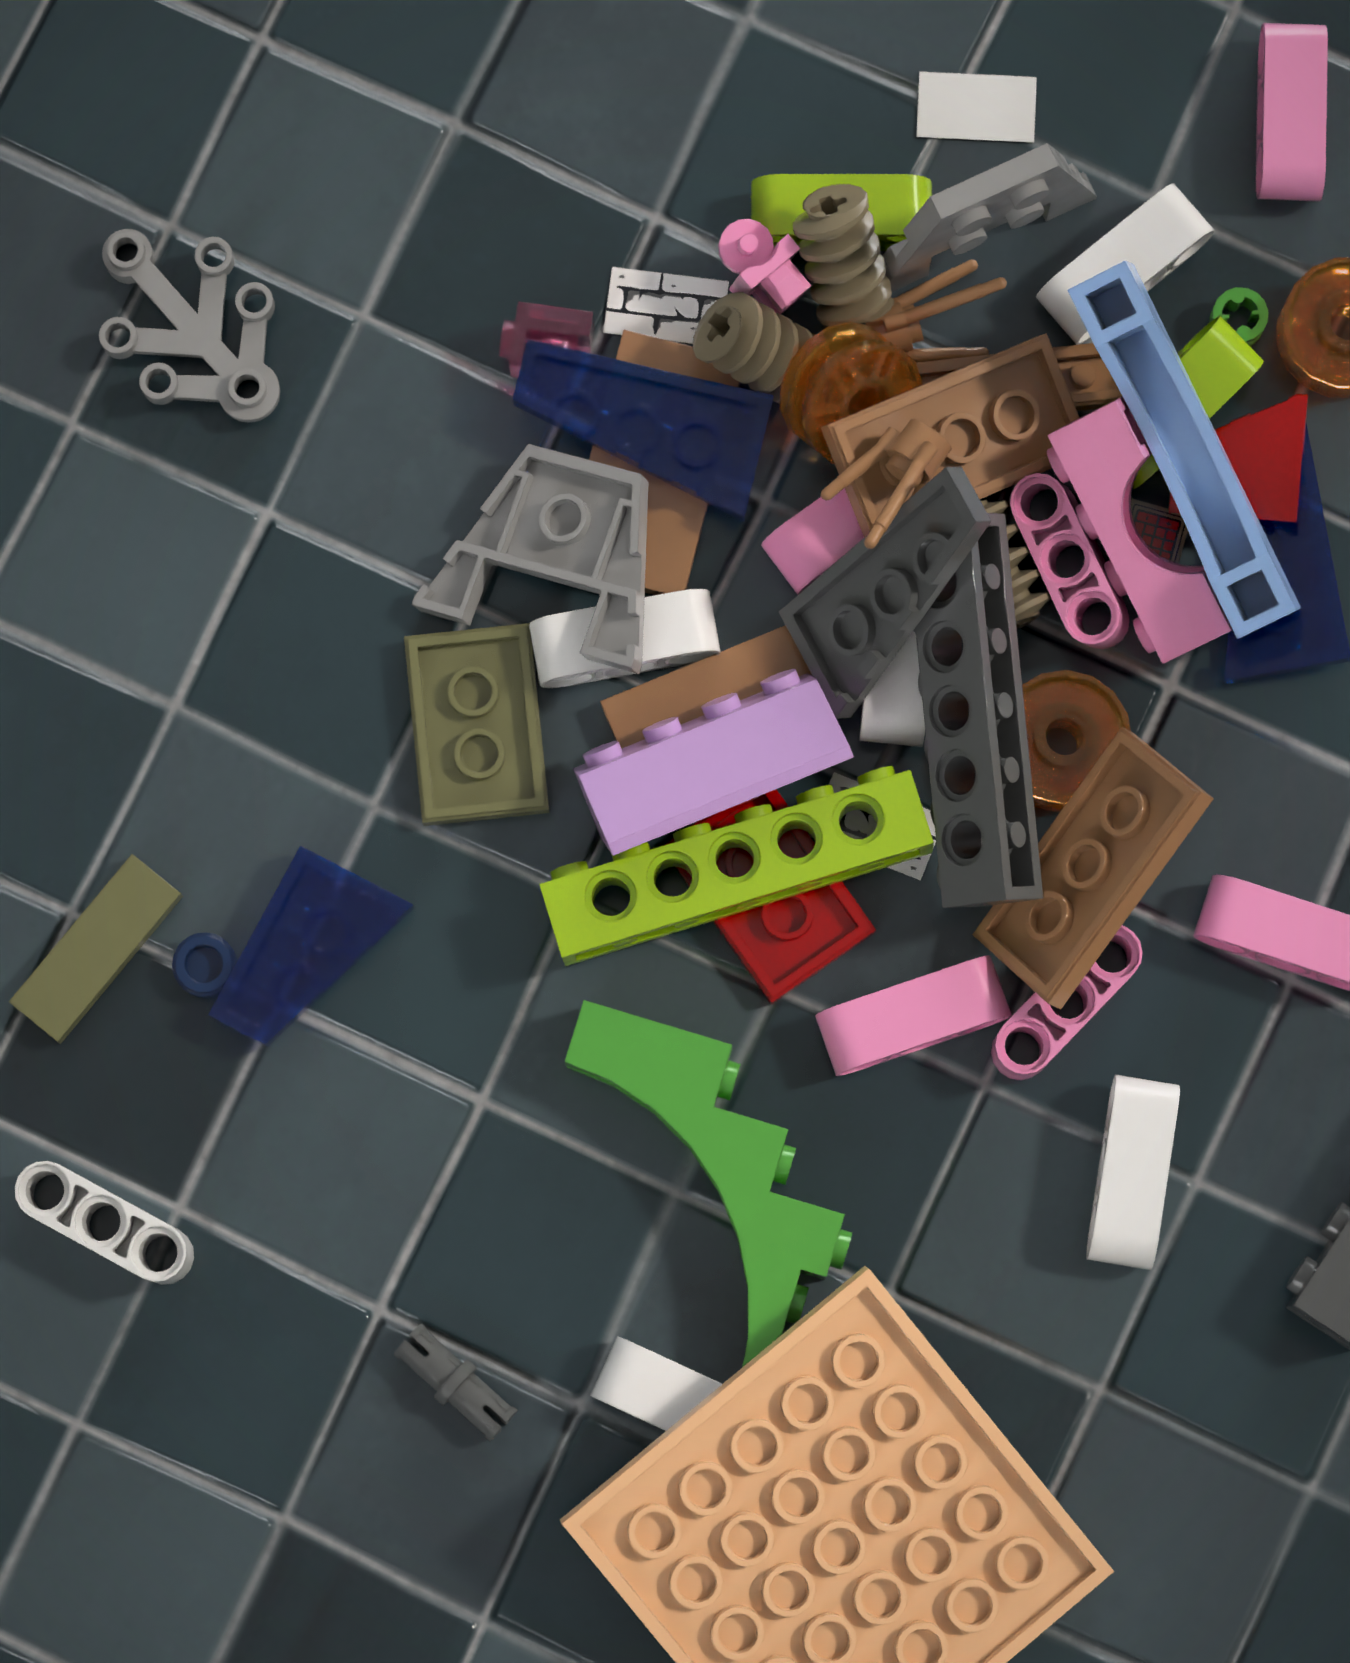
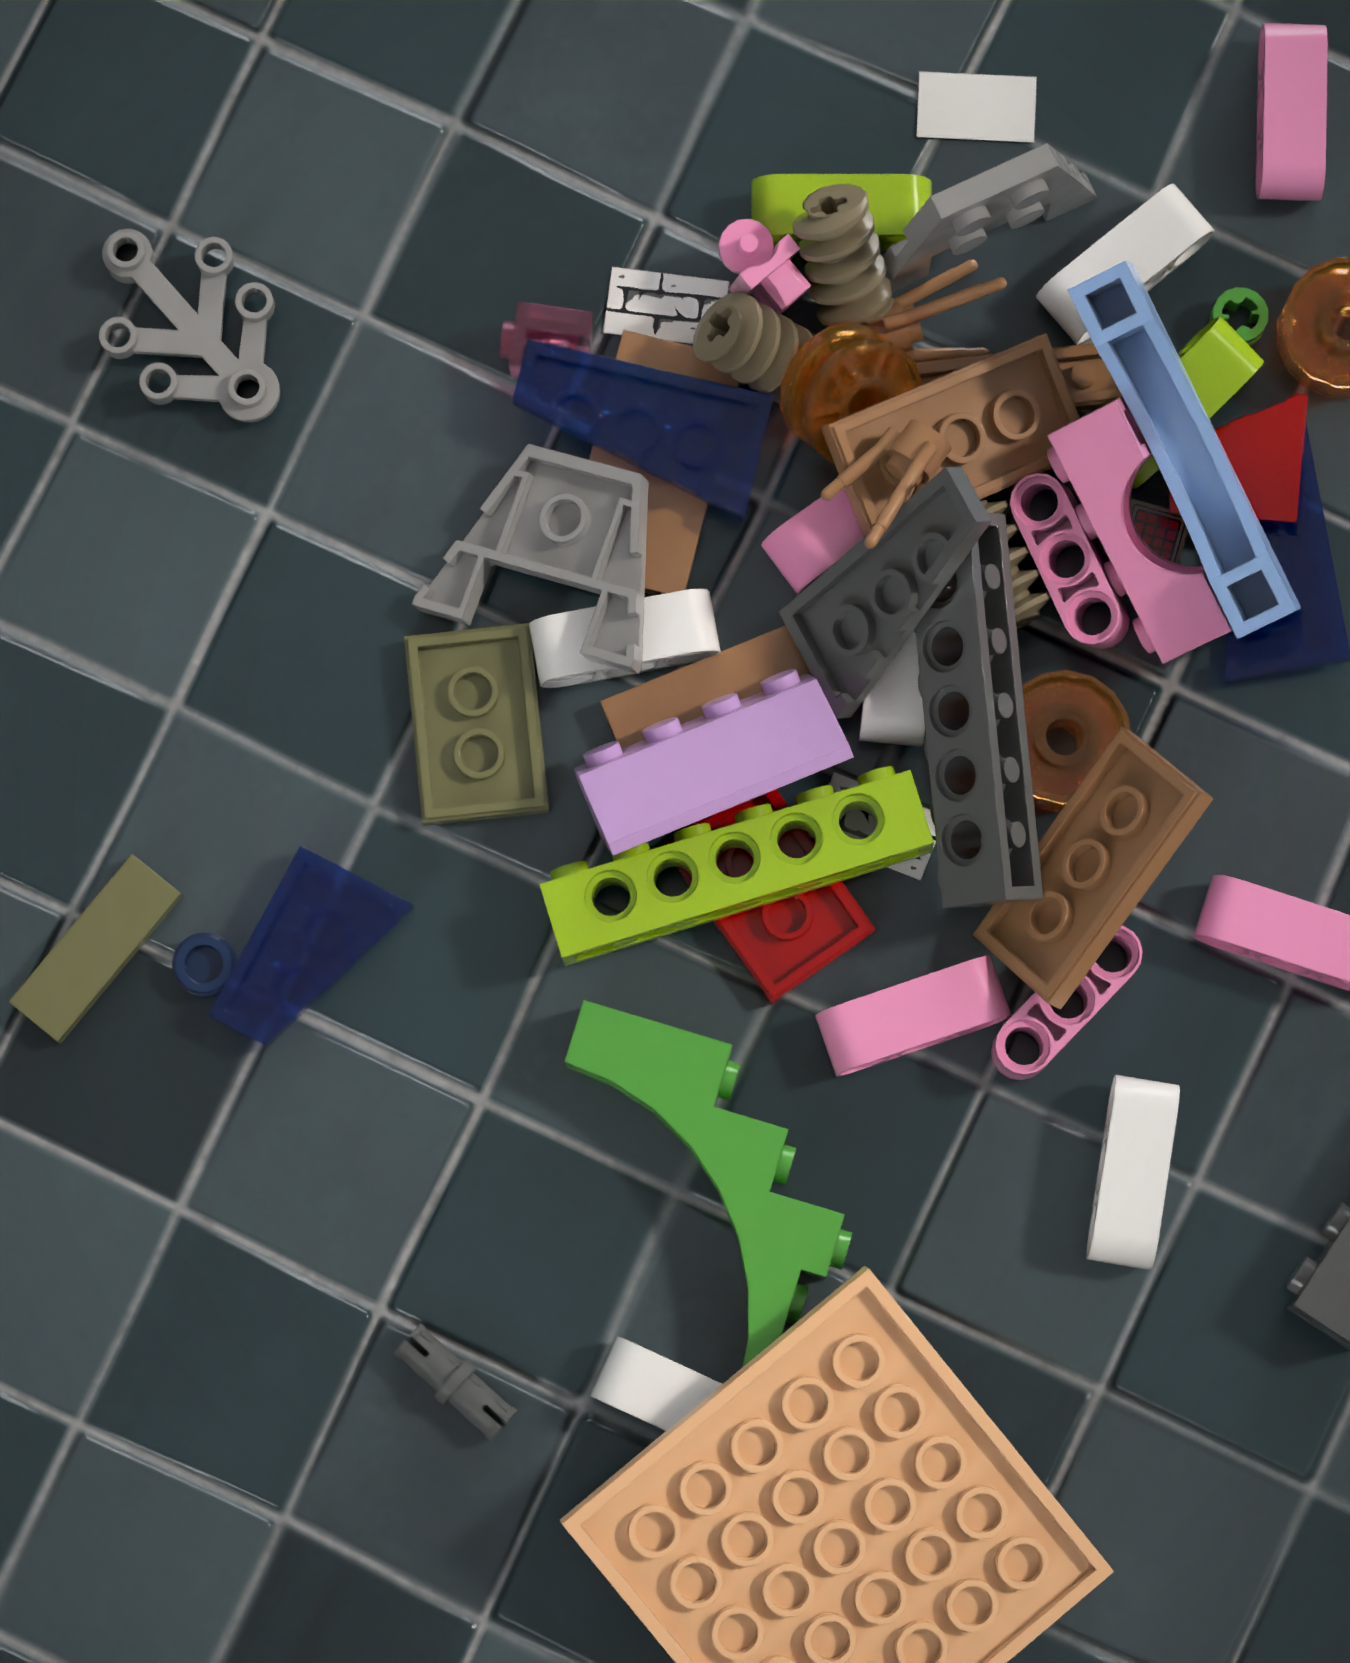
white beam [15,1161,194,1285] -> none

